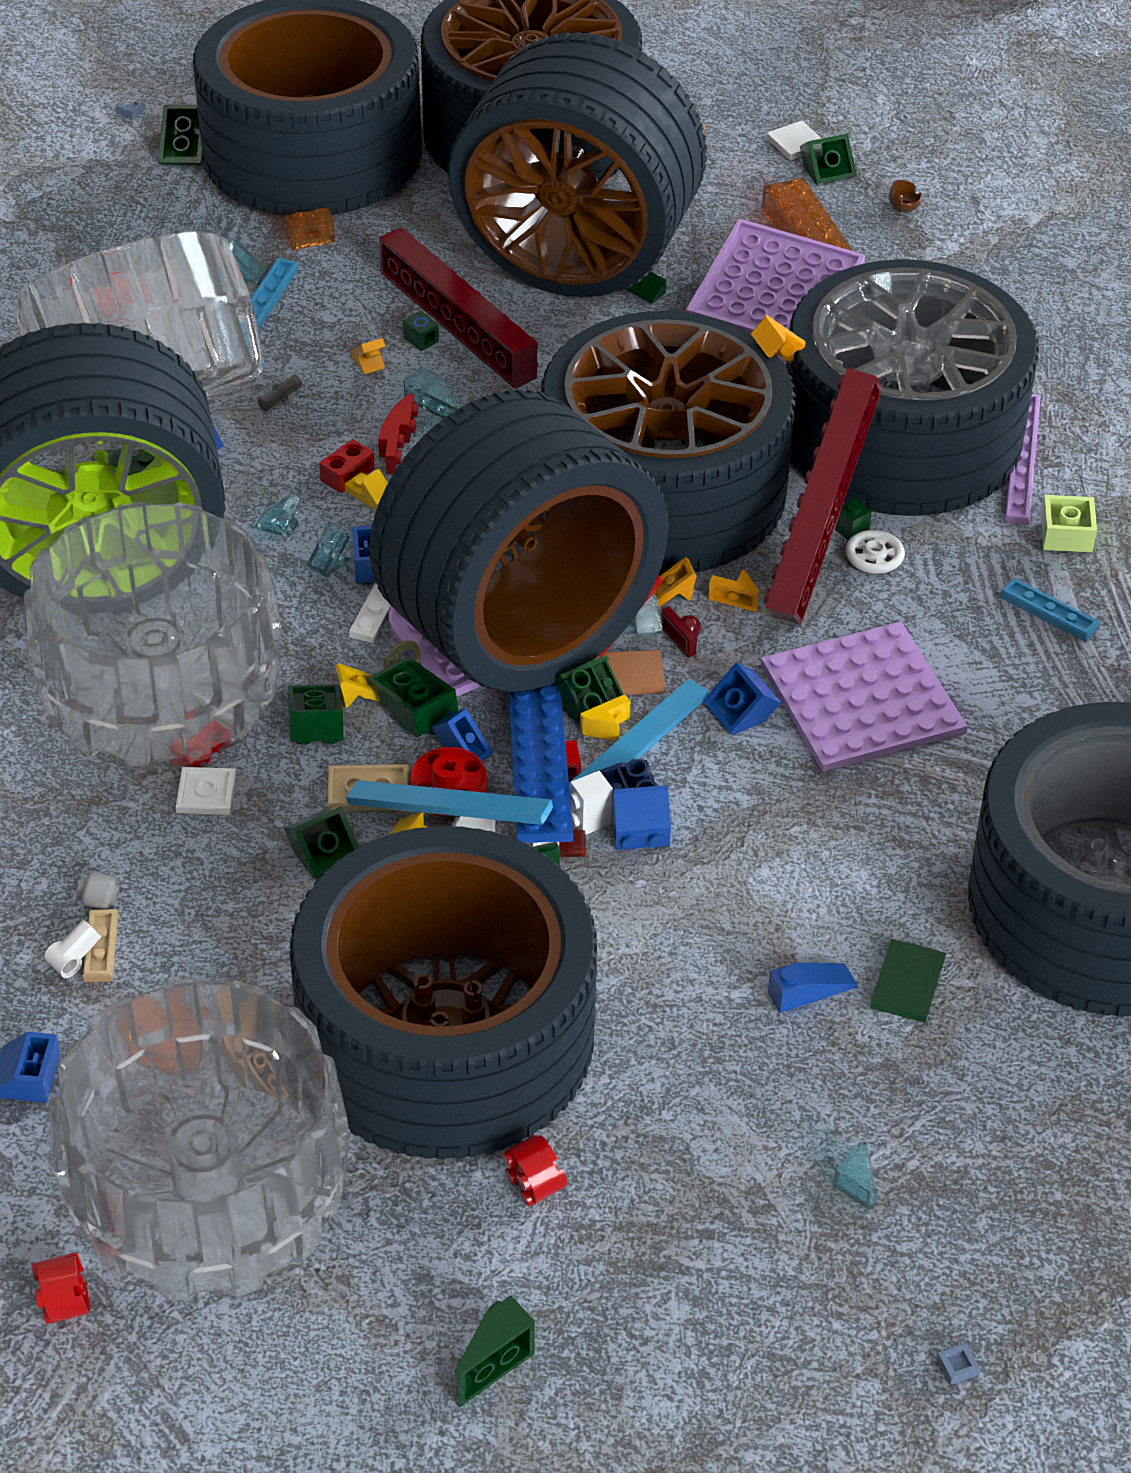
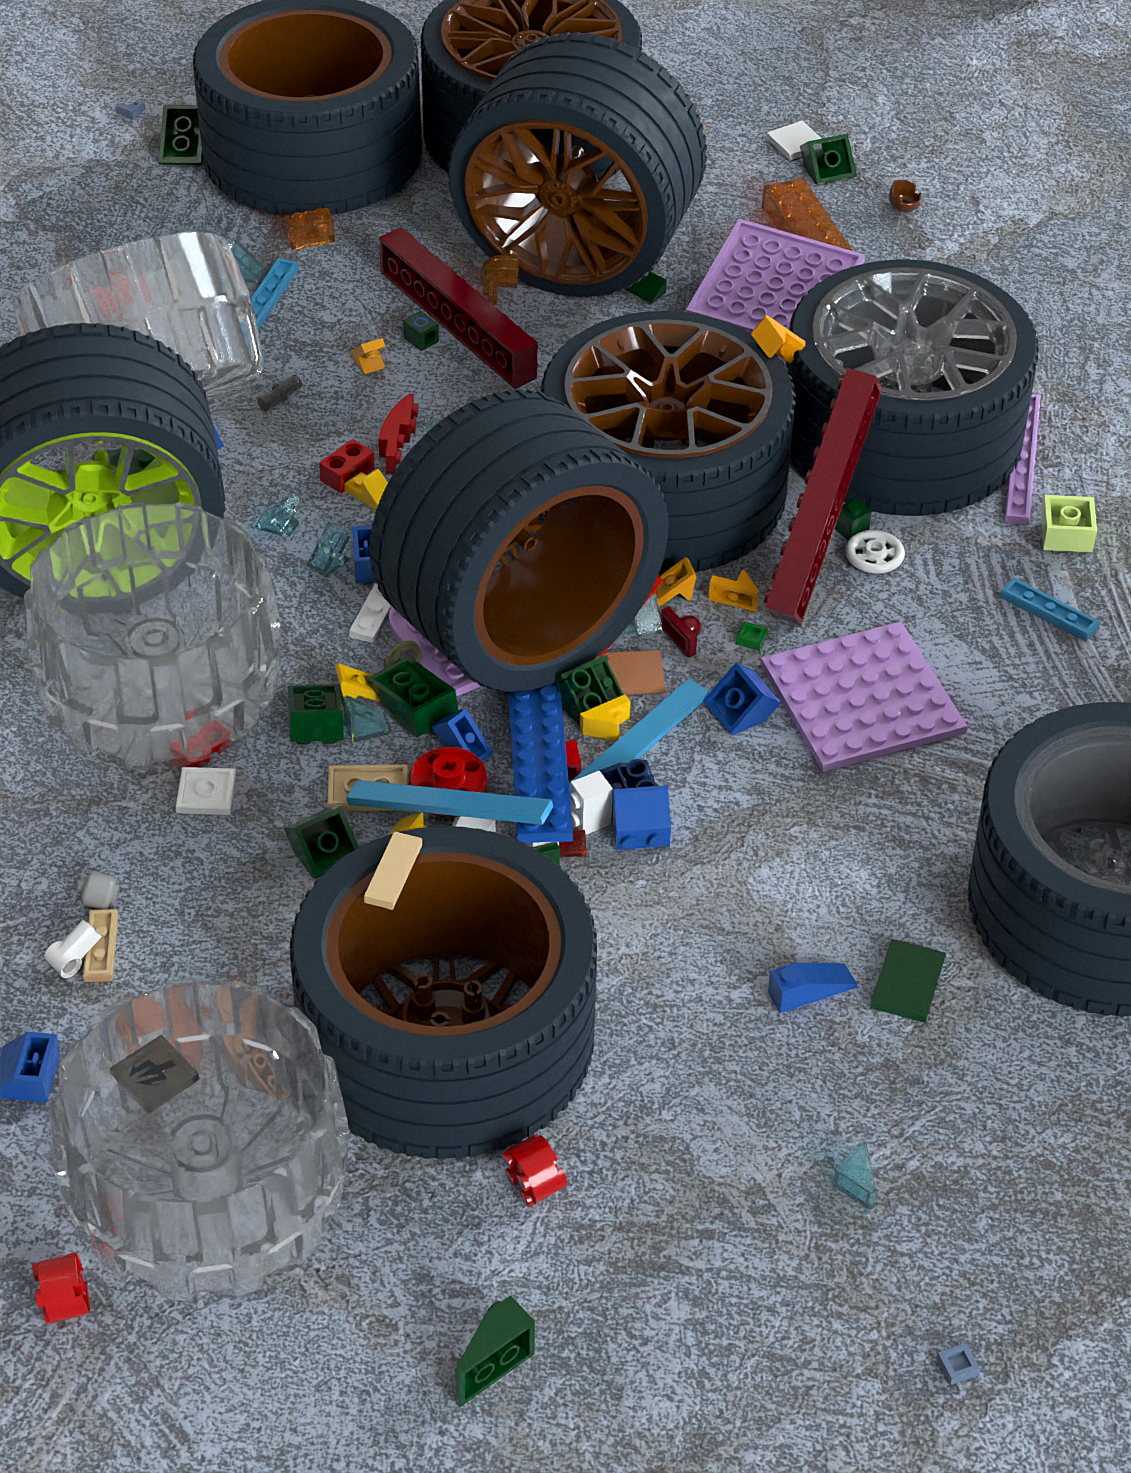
clear light blue slope [404,367,461,419] -> none
none -> clear smoke tile [110,1034,200,1114]
none -> clear light blue slope [344,695,391,742]
none -> tan tile [364,831,422,910]
none -> clear orange brick [480,255,519,305]
none -> green tile [735,621,768,651]

